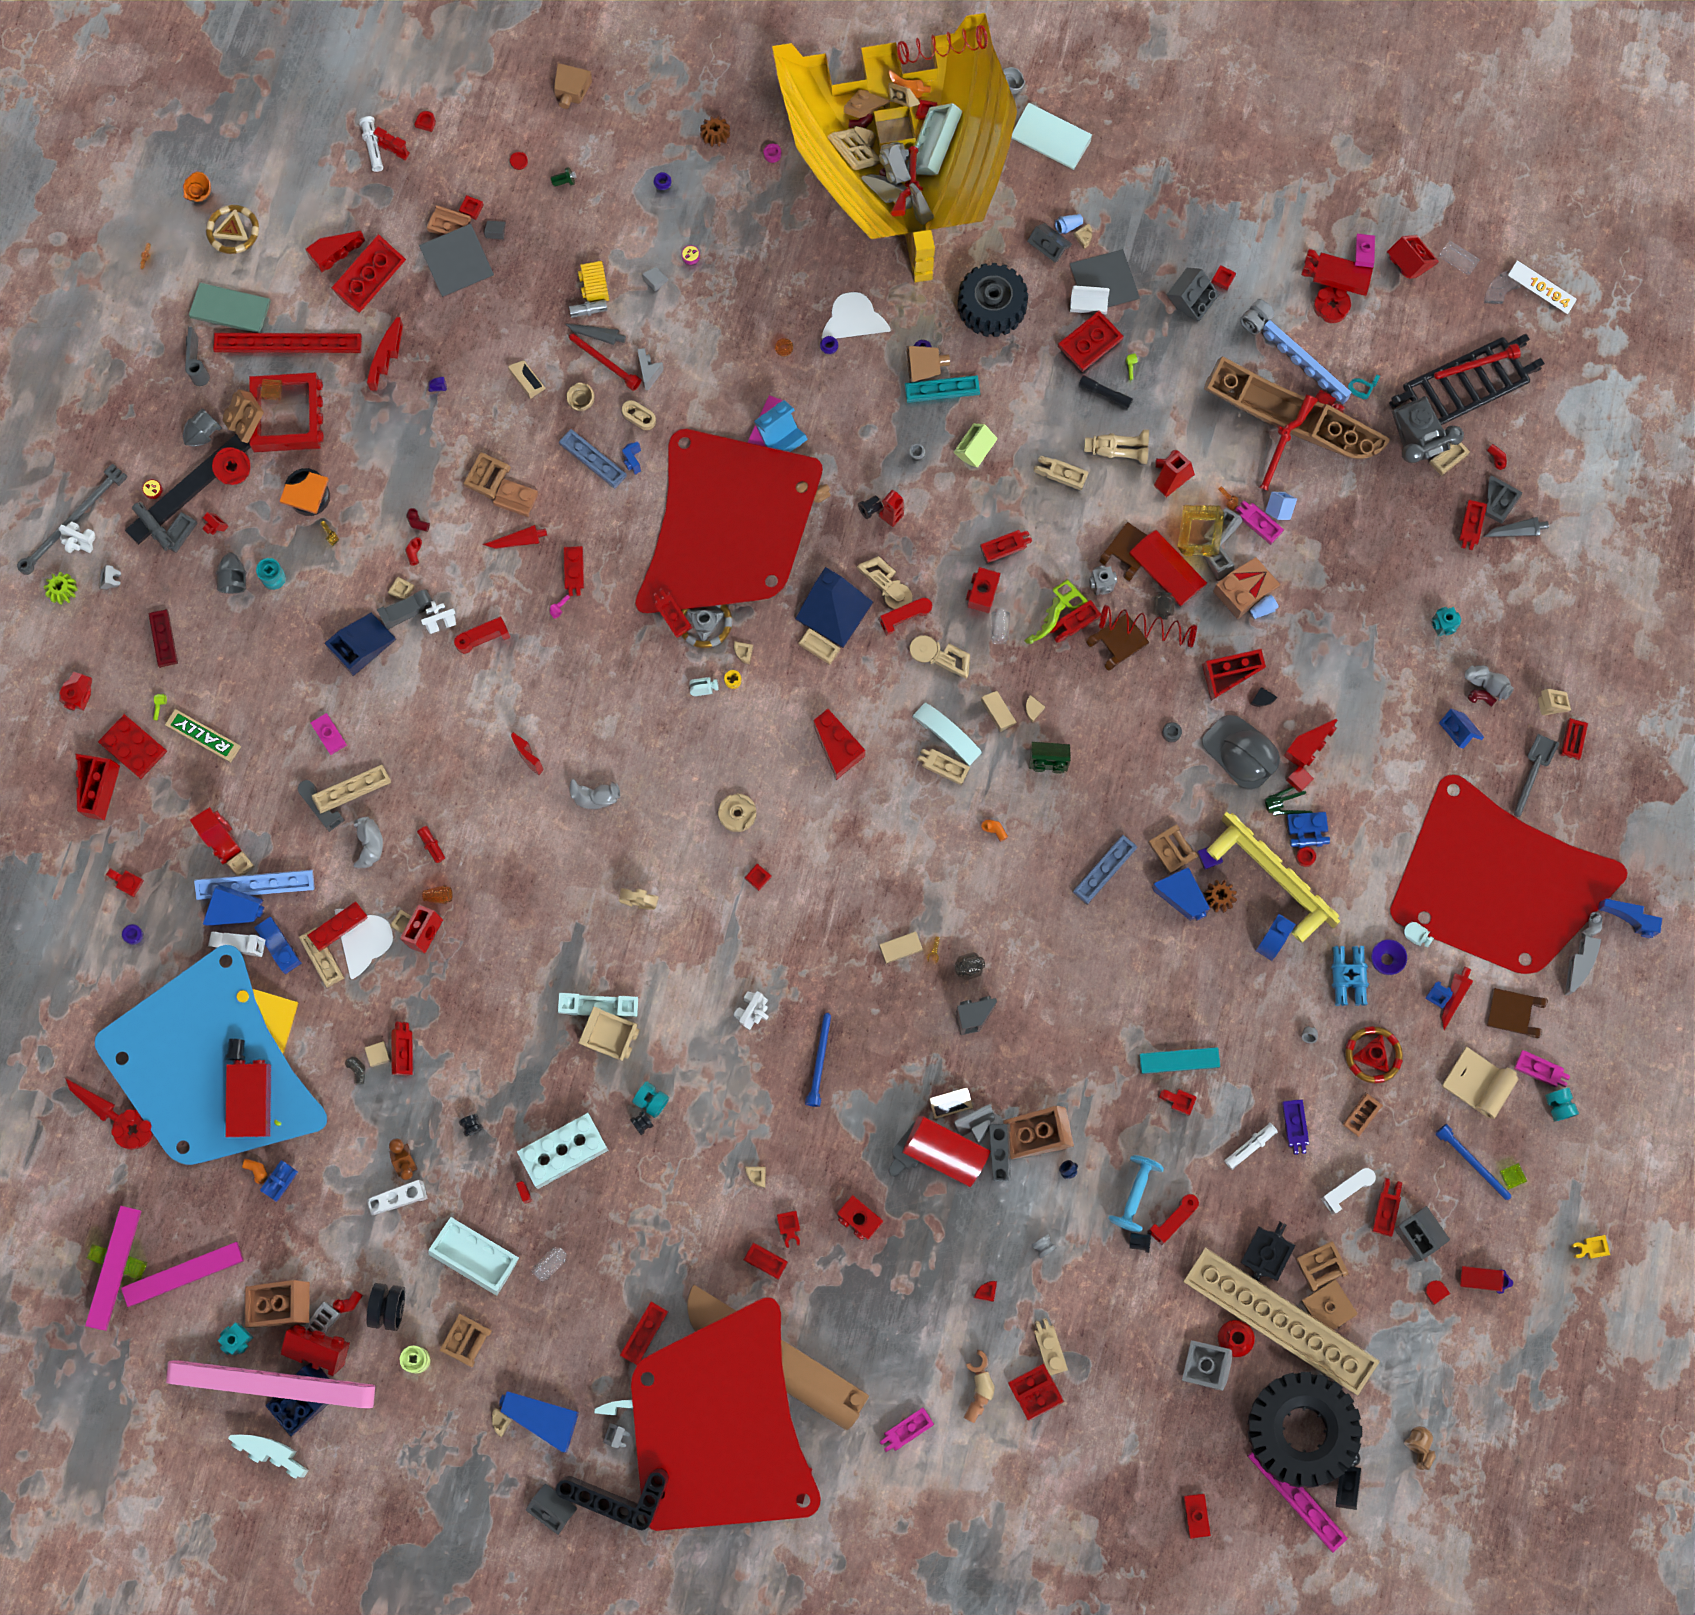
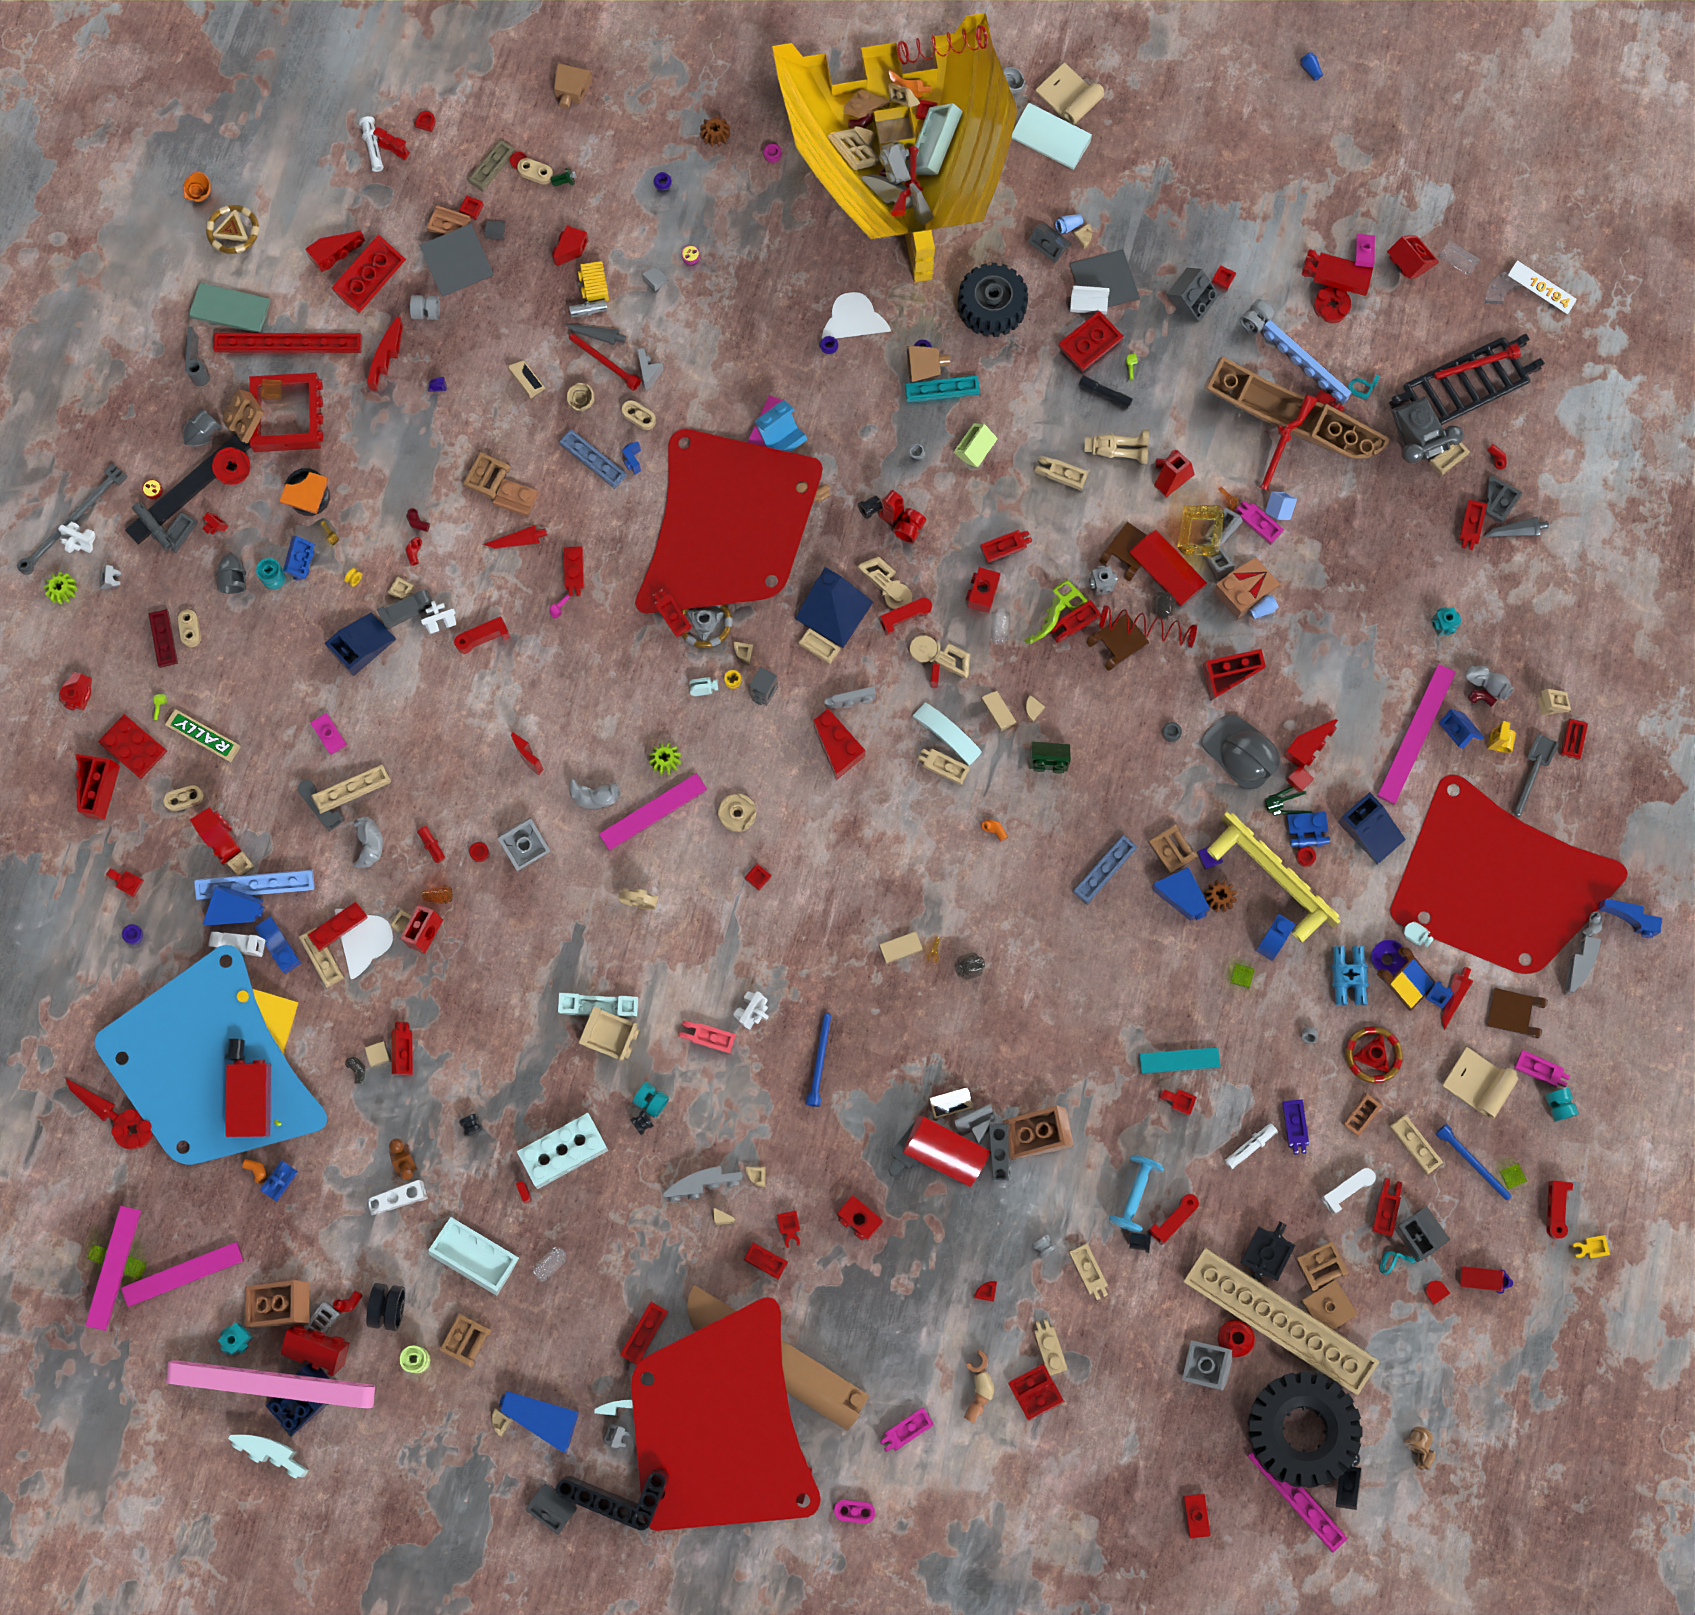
clear orange hand [140,243,151,269] -> none
clear orange plate [775,338,793,357] -> none
dark grey slope [956,996,997,1035] -> none
dark blue plate [1059,1160,1078,1179] -> none
black tile [1251,687,1277,707] -> none
none -> tan plate [164,785,204,812]
none -> tan plate [178,609,201,647]
none -> blue bracket [283,536,315,581]
none -> yellow bush [344,568,362,587]
none -> light grey wheel [410,295,440,320]
none -> dark tan tile [468,140,515,192]
none -> red tile [469,842,489,862]
none -> light grey slope [497,818,550,871]
none -> tan plate [518,158,553,184]
none -> red slope [552,225,589,266]
none -> dark pink tile [599,773,707,851]
none -> lime gear [649,743,681,775]
none -> light grey slope [663,1166,743,1202]
none -> coral hinge [678,1020,736,1054]
none -> tan slope [714,1208,735,1225]
none -> dark grey brick [749,667,778,706]
none -> light grey hinge [825,686,876,709]
none -> dark pink plate [834,1500,875,1524]
none -> red wheel [893,508,926,543]
none -> red tile [930,664,940,688]
none -> tan door [1035,62,1104,125]
none -> tan hinge [1069,1243,1108,1300]
none -> clear neon green tile [1230,963,1255,989]
none -> blue cone [1300,52,1324,81]
none -> dark blue slope [1338,792,1406,865]
none -> dark pink tile [1377,664,1456,805]
none -> flag [1377,946,1436,1011]
none -> teal piece [1379,1251,1416,1275]
none -> tan tile [1389,1114,1443,1175]
none -> yellow plate [1487,721,1516,753]
none -> red leg [1546,1180,1573,1239]

